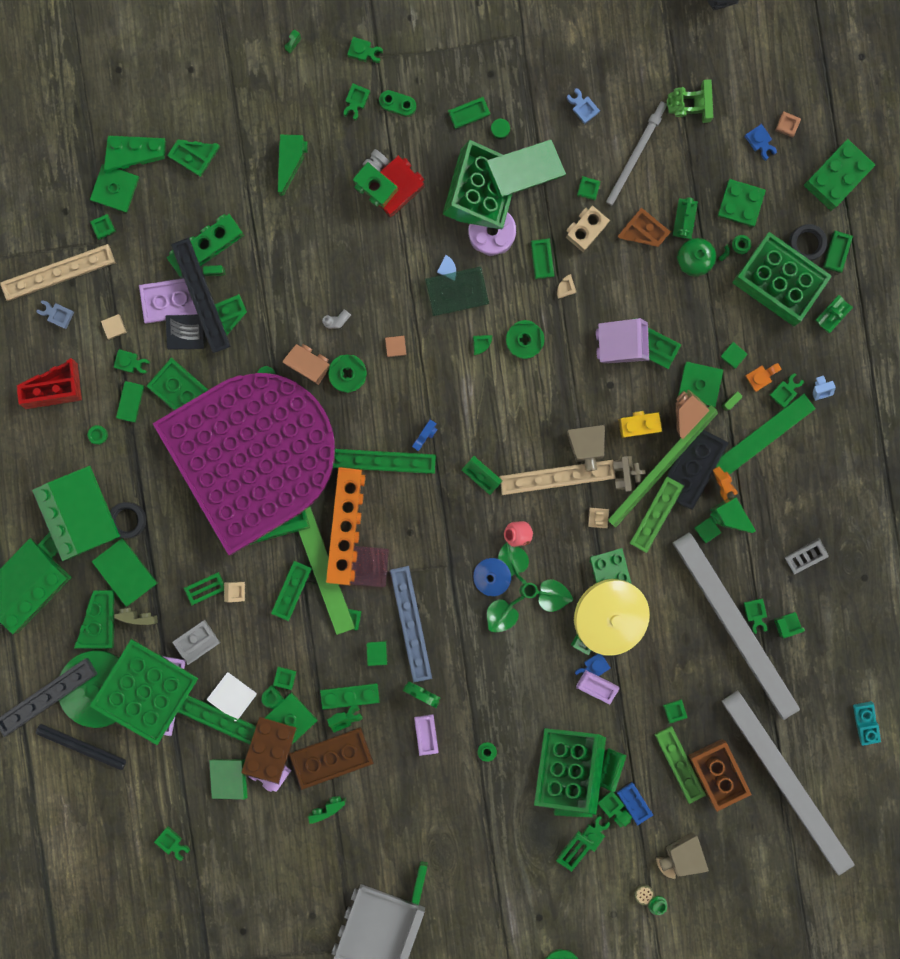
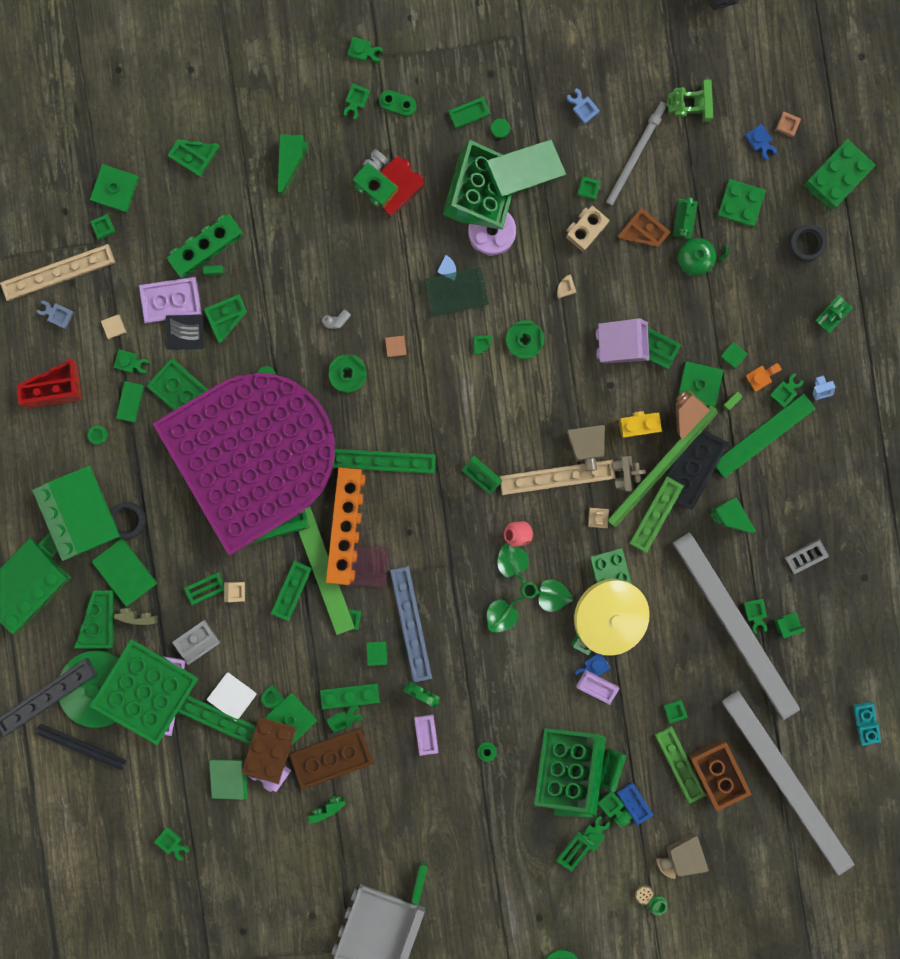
green wing [104,136,166,174] -> none
black tile [171,238,231,353] -> none
green plate [273,666,297,690] -> none
nougat slope [283,344,330,385] -> none
green tile [285,29,302,54] -> none
blue plate [412,419,438,451] -> none
blue dish [473,558,511,596] -> none
green tile [531,238,554,279] -> none
green tile [694,517,721,544] -> none
orange plate [713,467,738,501] -> none
green slope [732,232,832,327] -> none
green plate [732,235,751,254] -> none
green tile [822,230,853,273] -> none

